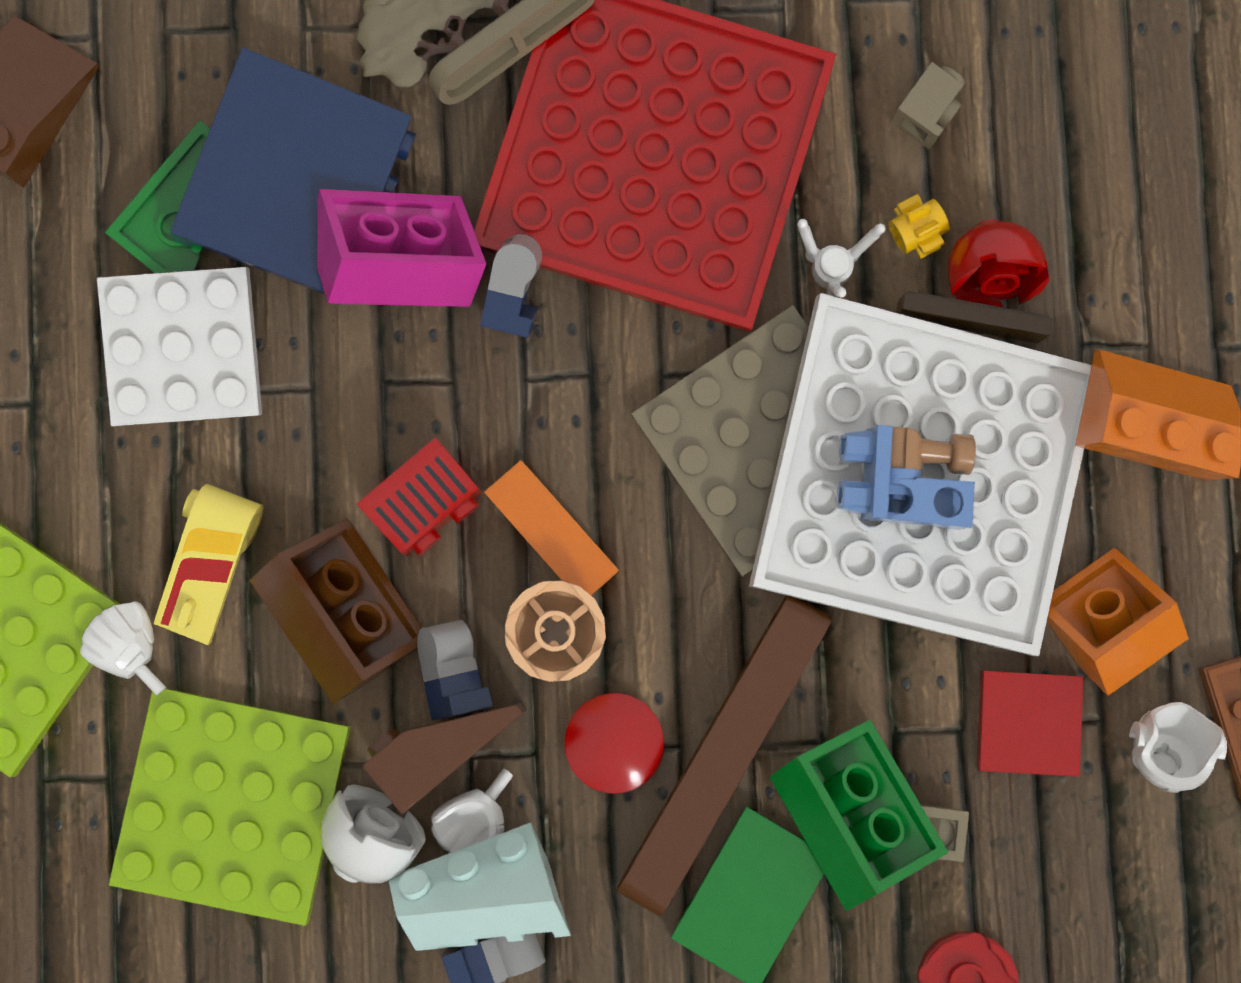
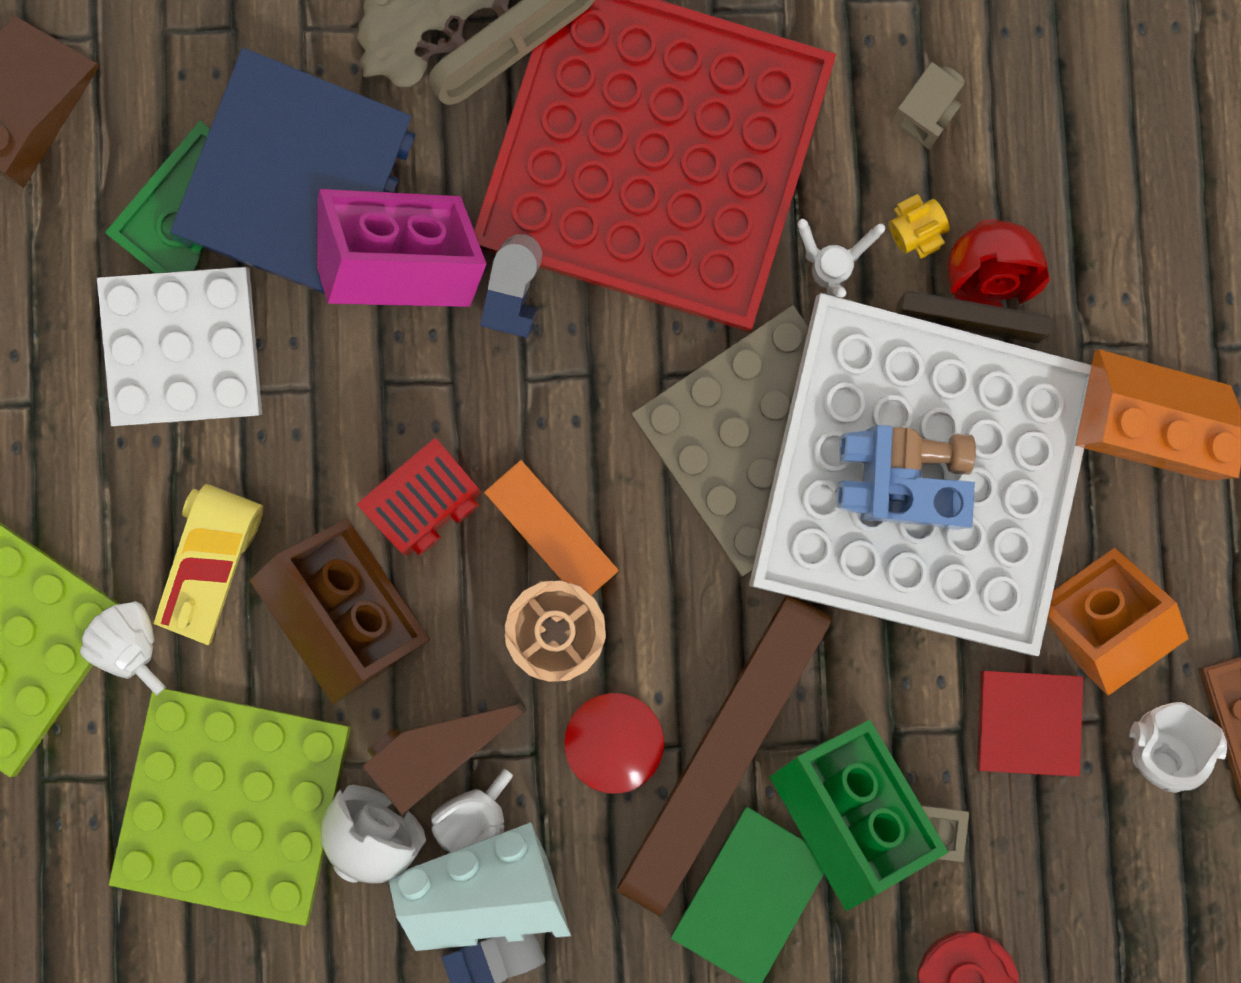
leg [417,620,493,720] -> none

